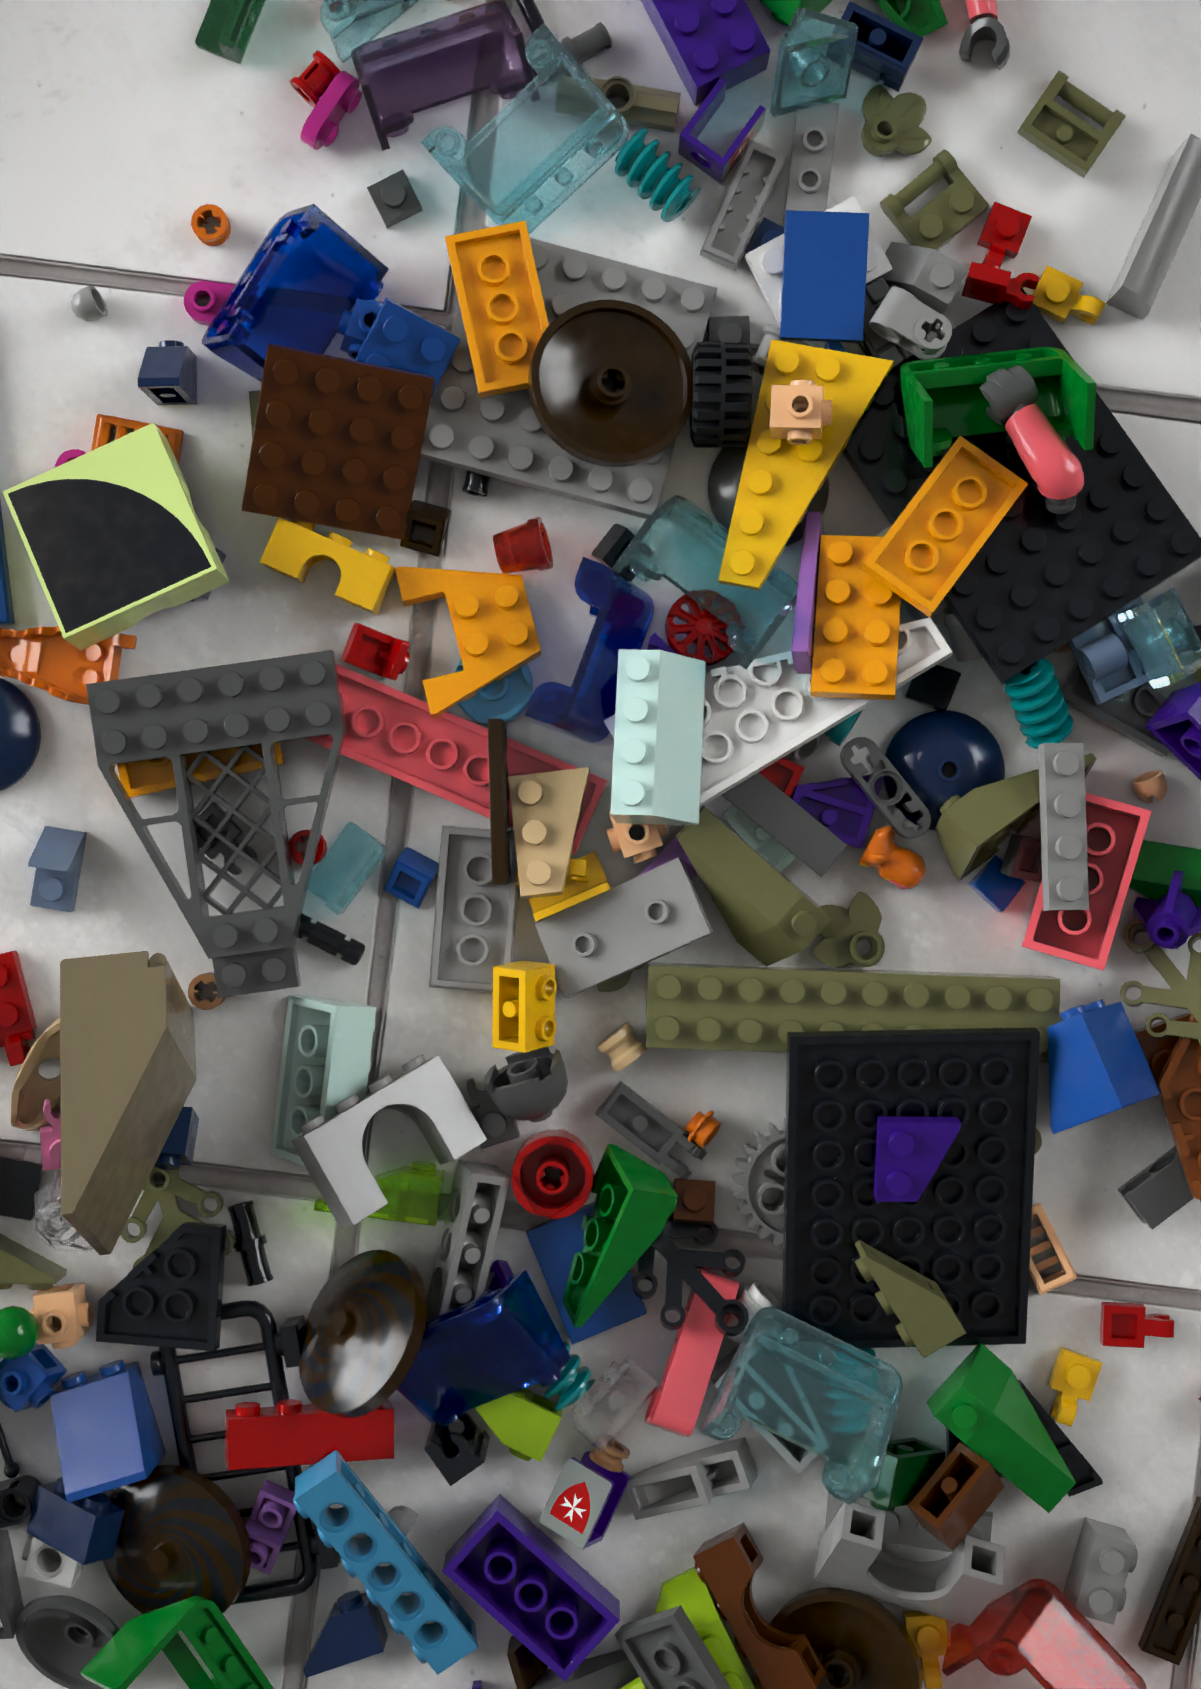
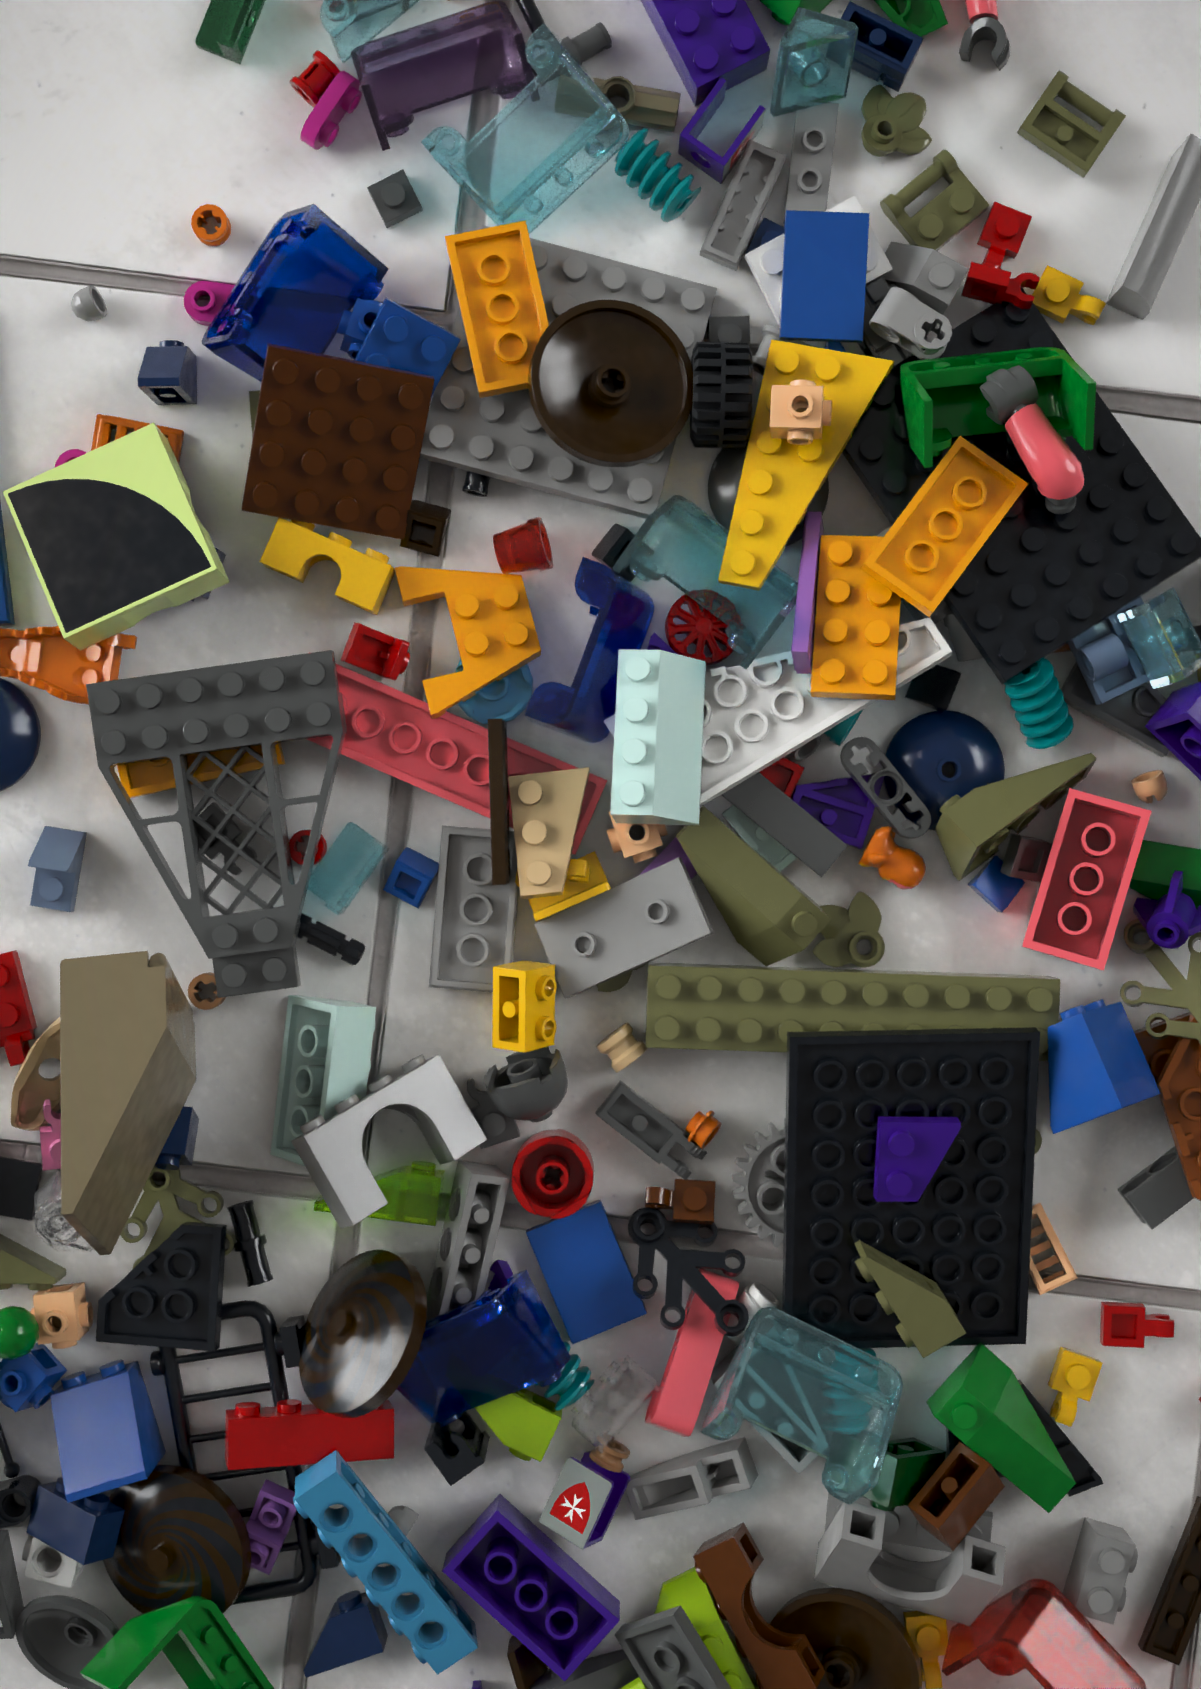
green wedge [562,1143,678,1328] -> none
light grey plate [1038,743,1089,911] -> none

